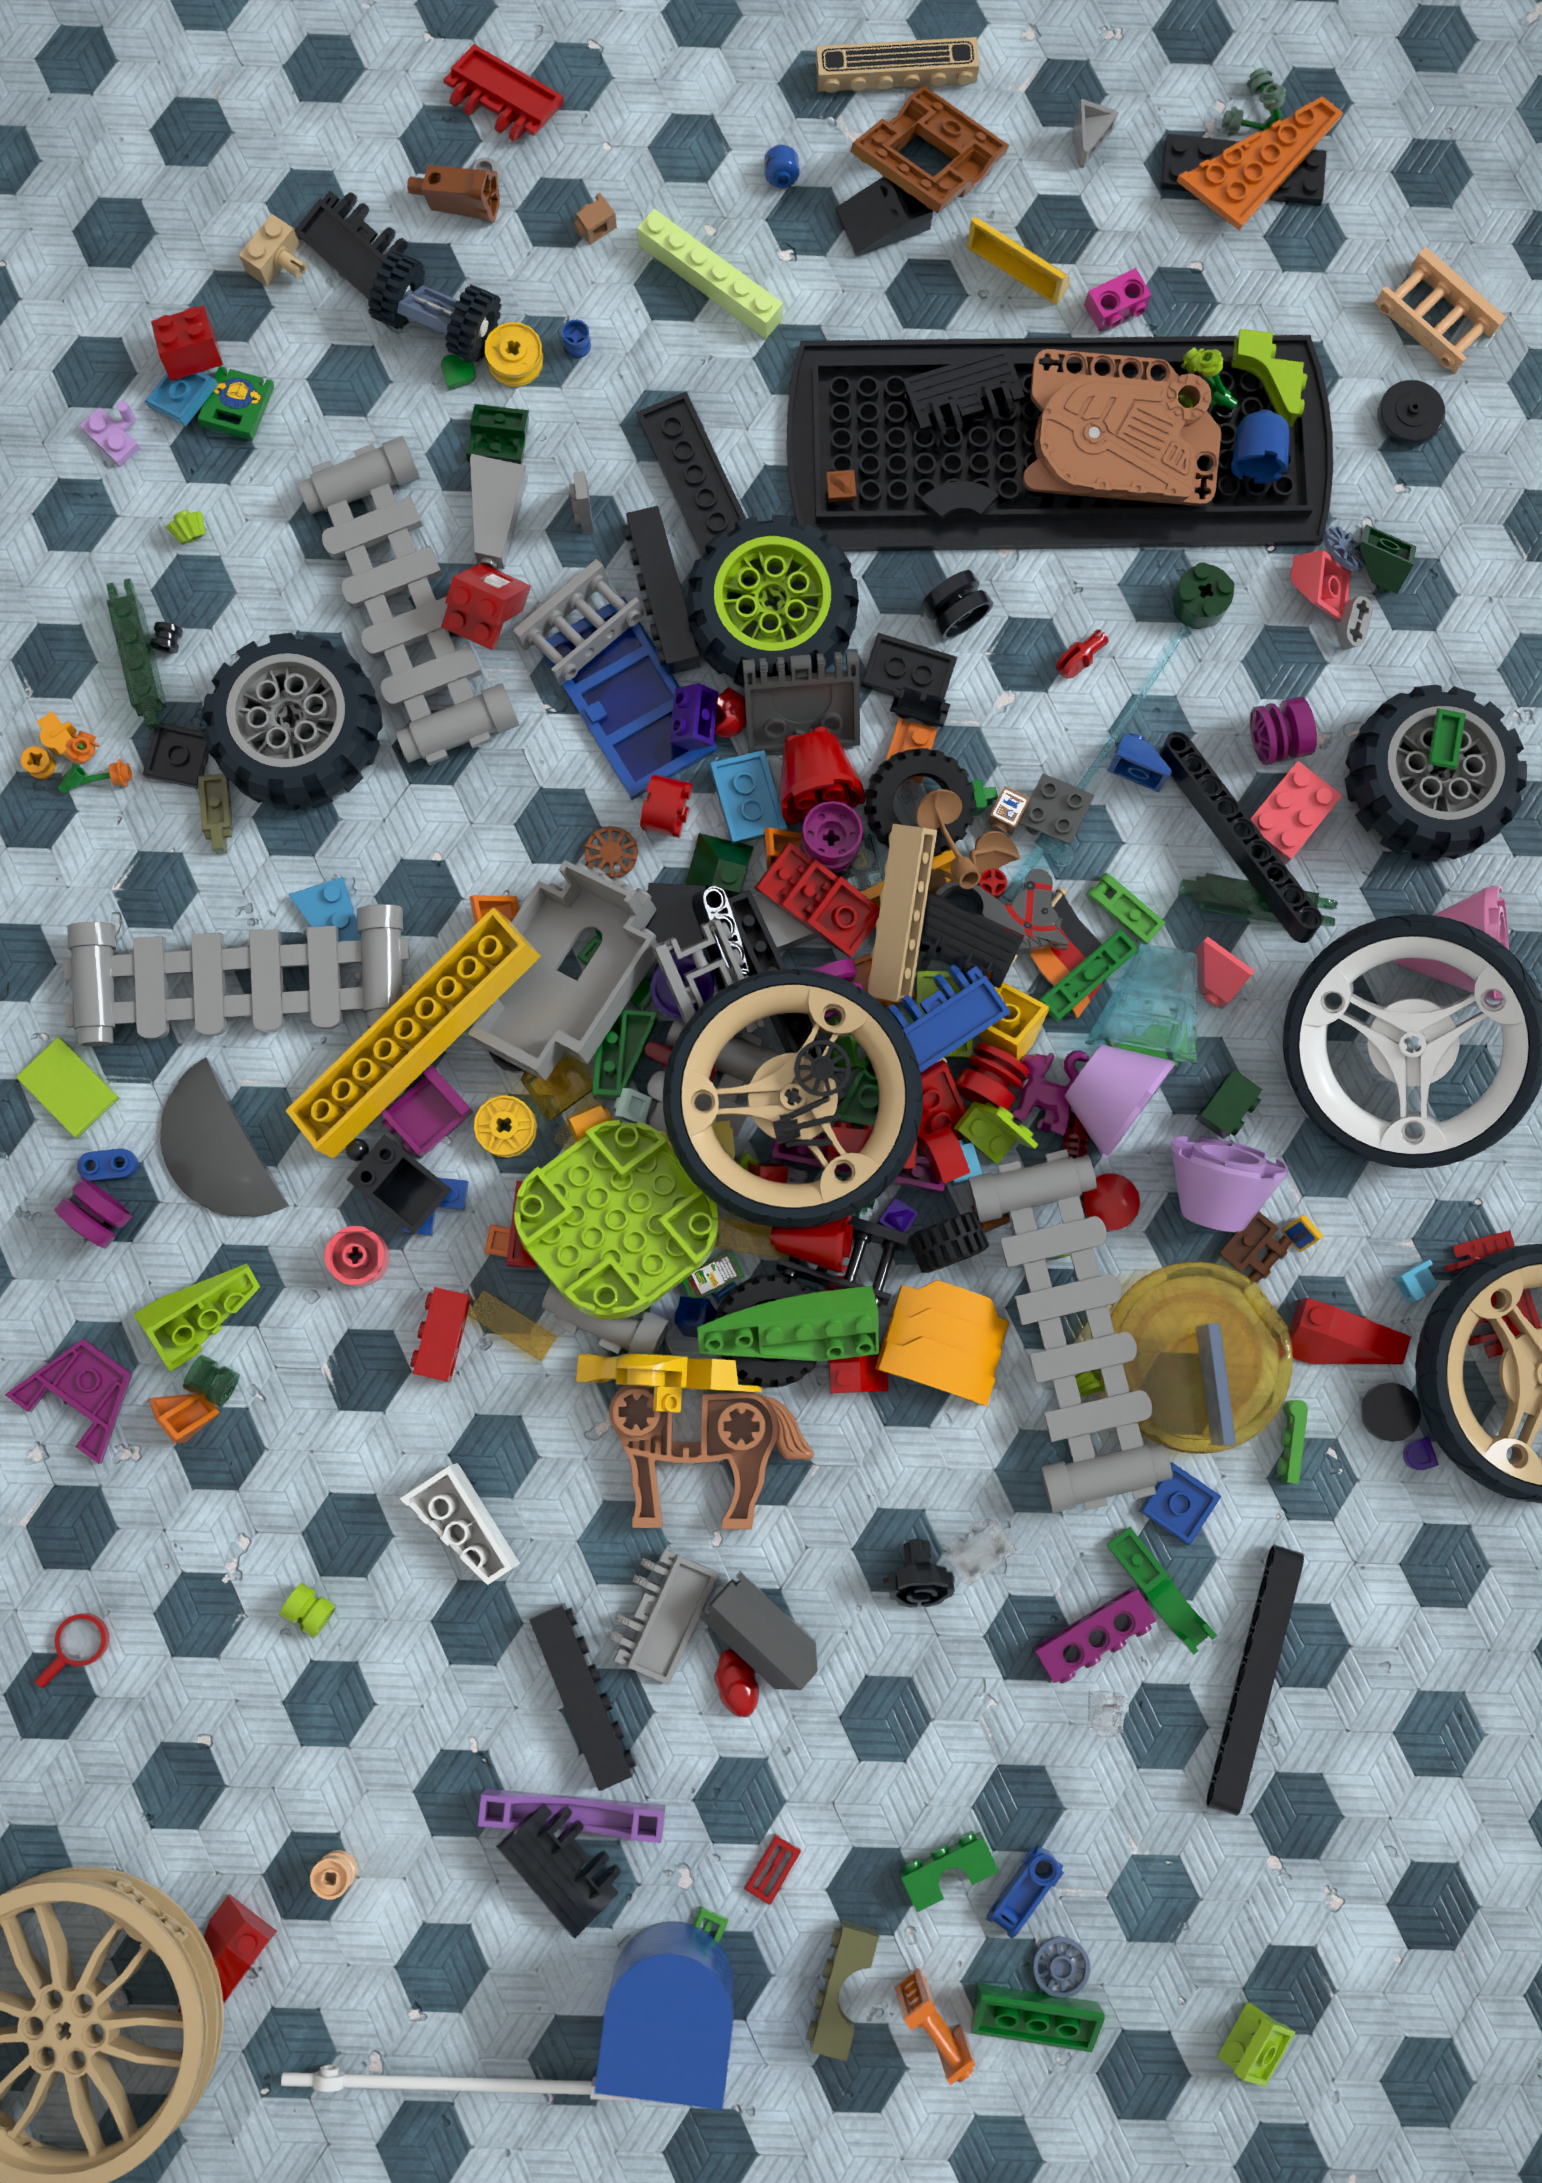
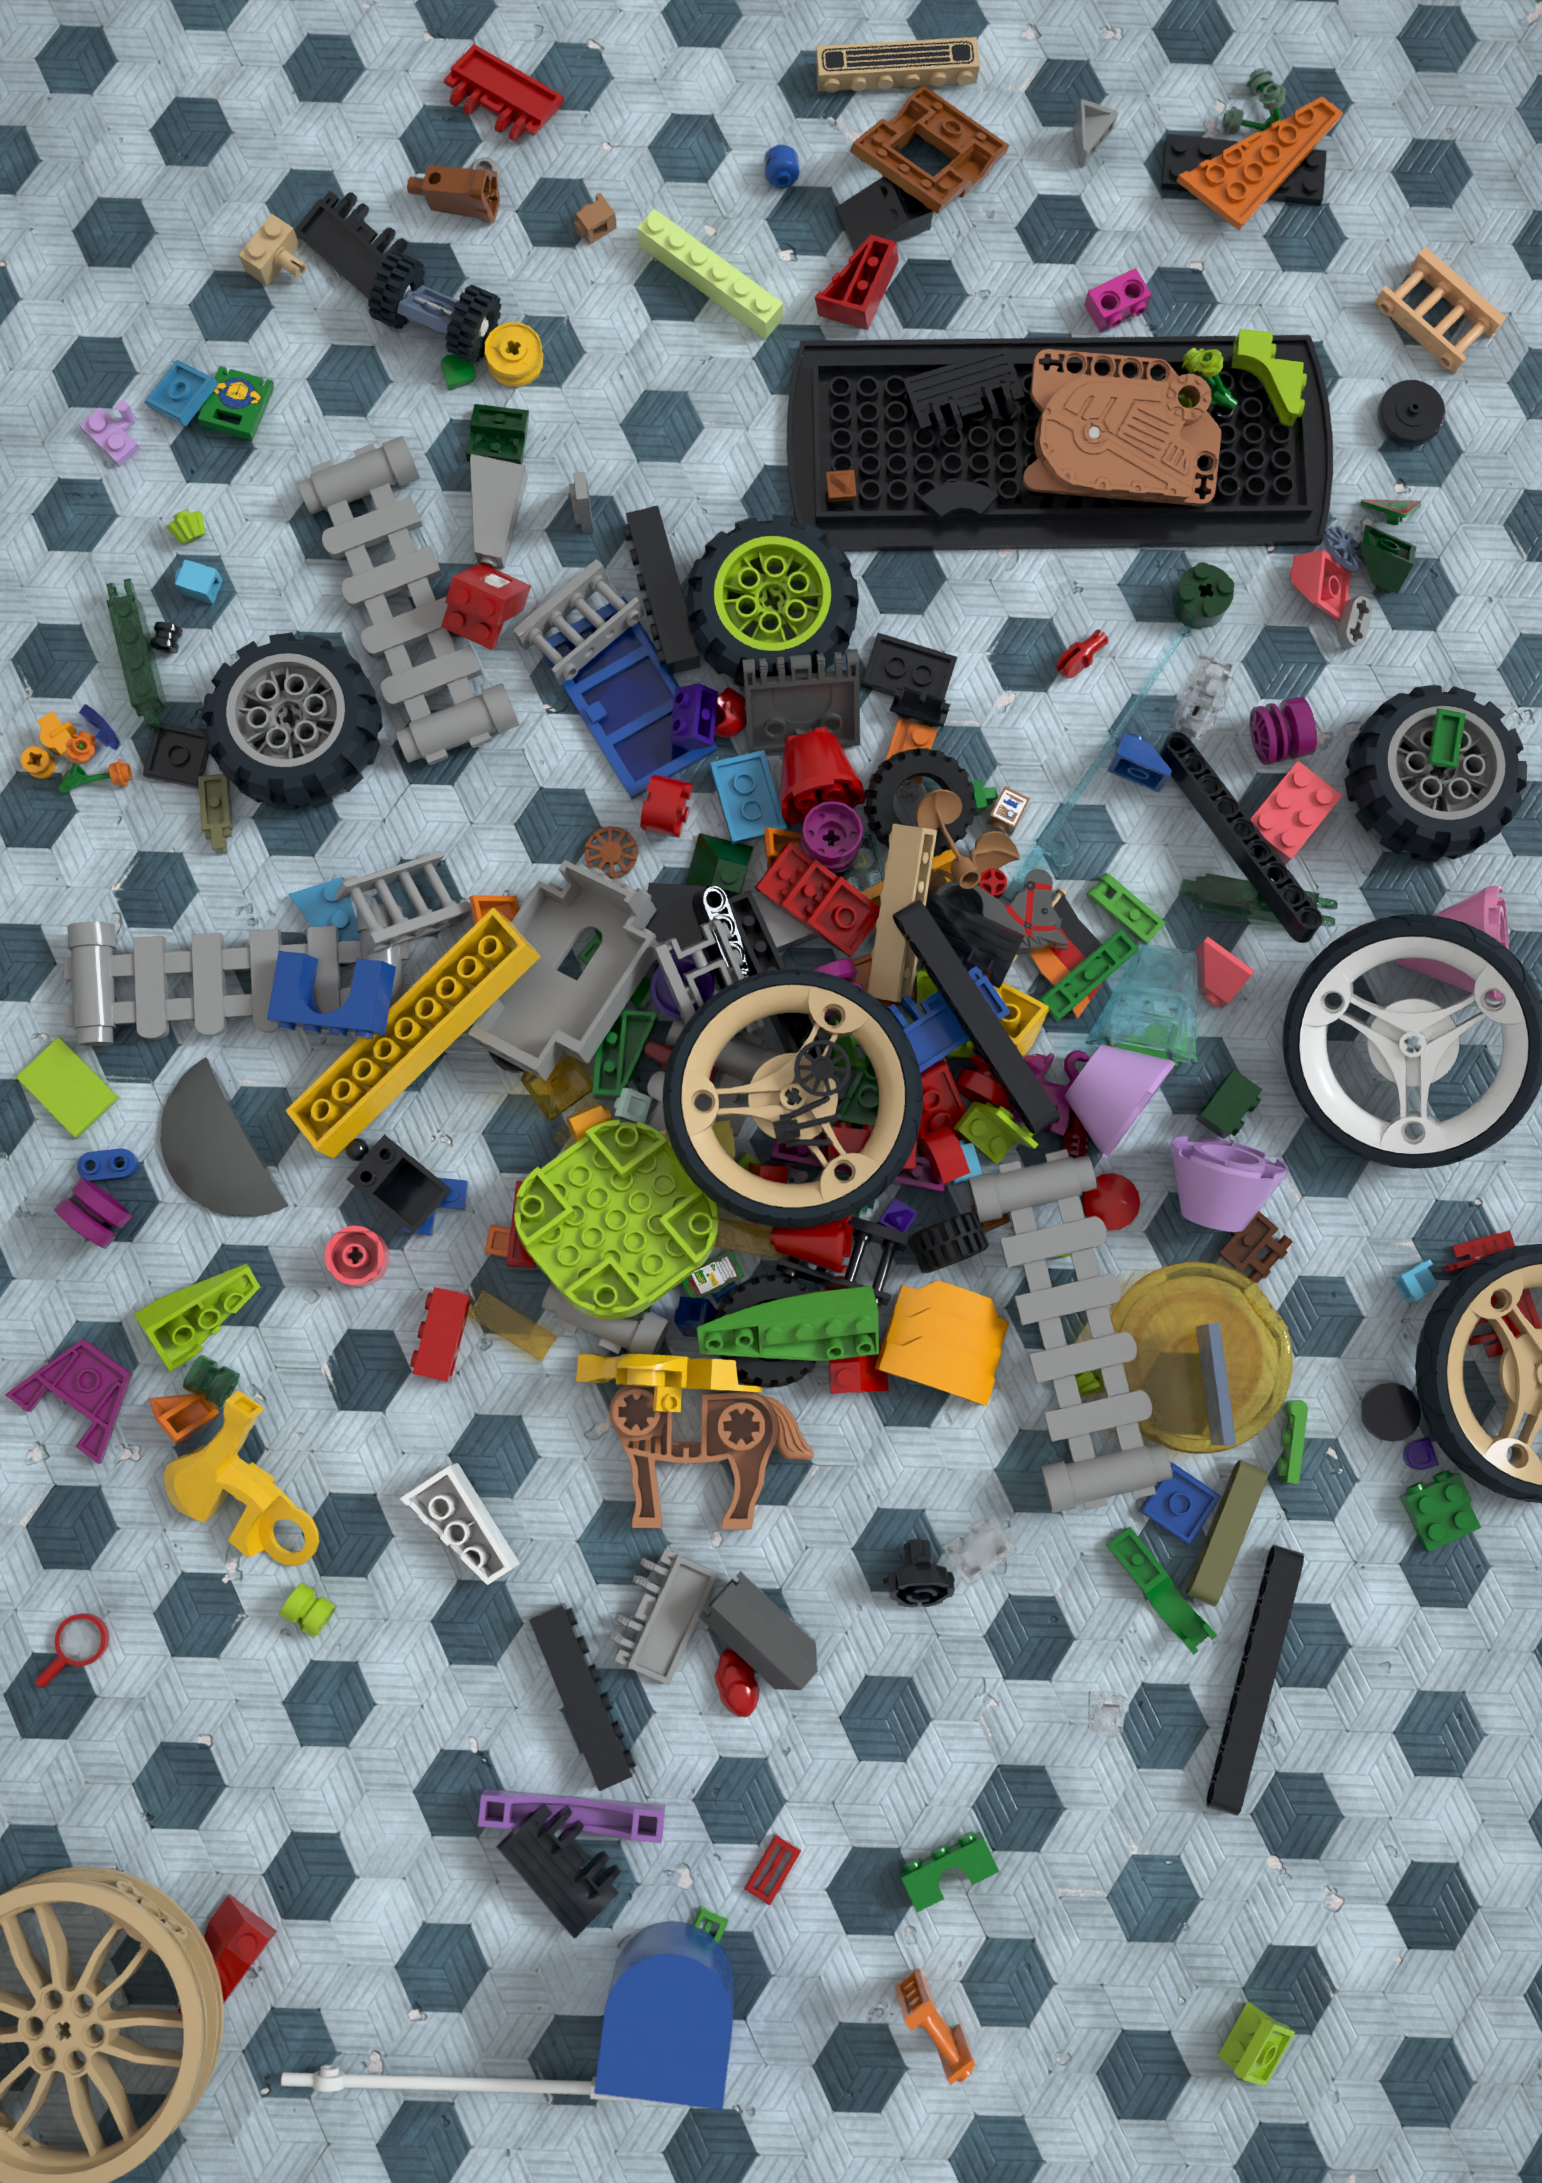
red brick [151,305,223,381] -> none
light nougat wheel [310,1850,357,1900] -> none
magenta panel [381,1066,474,1158] -> none
yellow wheel [474,1095,538,1158] -> none
blue wheel [562,319,591,358] -> none
black plate [636,391,746,556] -> none
olive arch [806,1920,879,2062] -> none
black wheel [921,570,993,640] -> none
yellow slope [967,216,1070,305] -> none
green slope [971,1983,1105,2052] -> none
blue piece [986,1846,1064,1939] -> none
dark grey hinge [1019,774,1094,845] -> none
magenta brick [1032,1587,1157,1684] -> none
sand blue wheel [1032,1936,1090,1998] -> none
blue cylinder [1231,410,1290,484] -> none
slope [1282,1215,1323,1252] -> none
red wedge [1282,1298,1411,1364] -> none
none -> clear blue slope [79,704,121,751]
none -> yellow animal [163,1390,319,1566]
none -> medium azure brick [175,559,223,605]
none -> blue arch [267,951,396,1039]
none -> light grey fence [334,852,472,956]
none -> red wedge [814,235,899,330]
none -> black beam [892,899,1060,1135]
none -> clear piece [1169,653,1233,740]
none -> olive beam [1186,1459,1268,1607]
none -> green piece [1361,499,1421,525]
none -> green plate [1399,1470,1481,1552]

